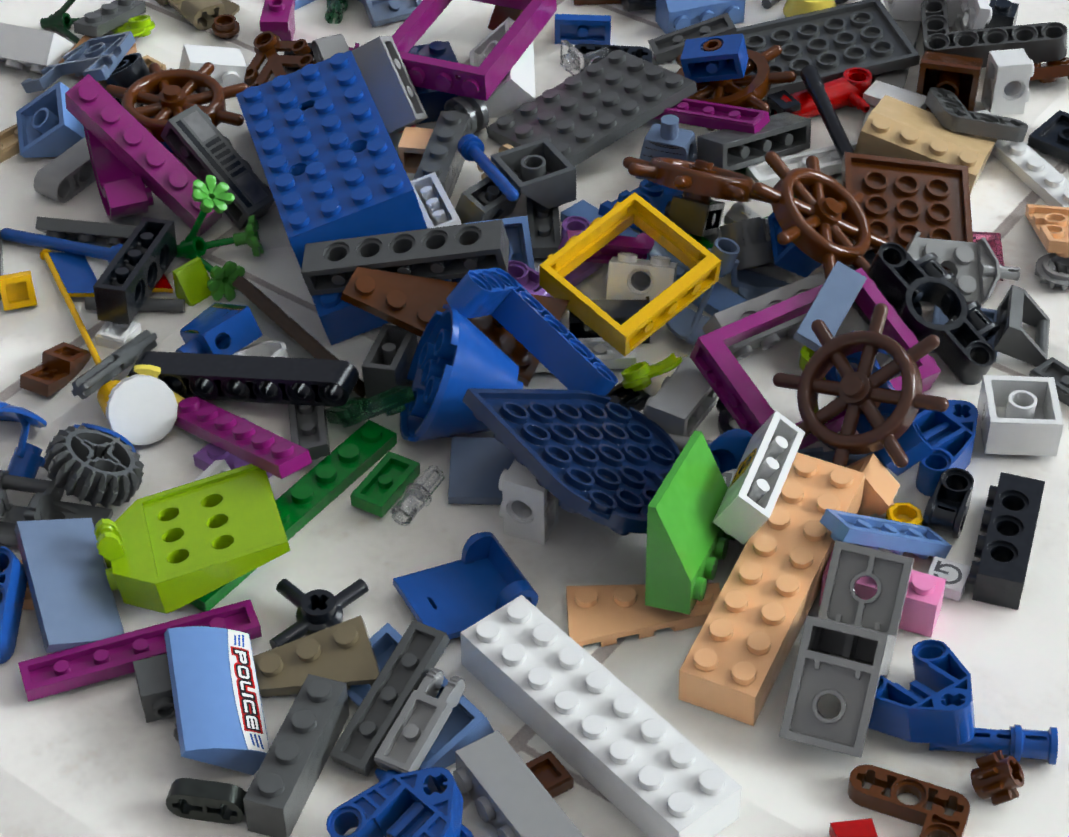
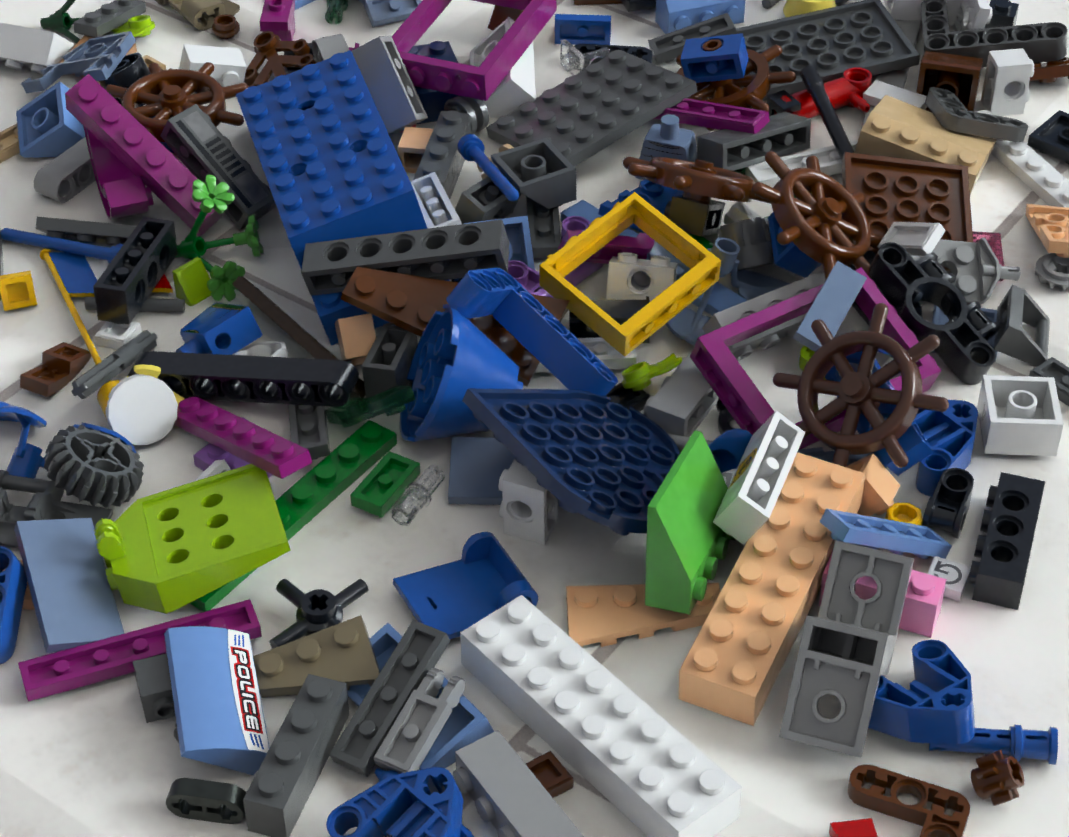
none -> light nougat brick [335,313,376,366]
none -> white tile [878,222,946,256]

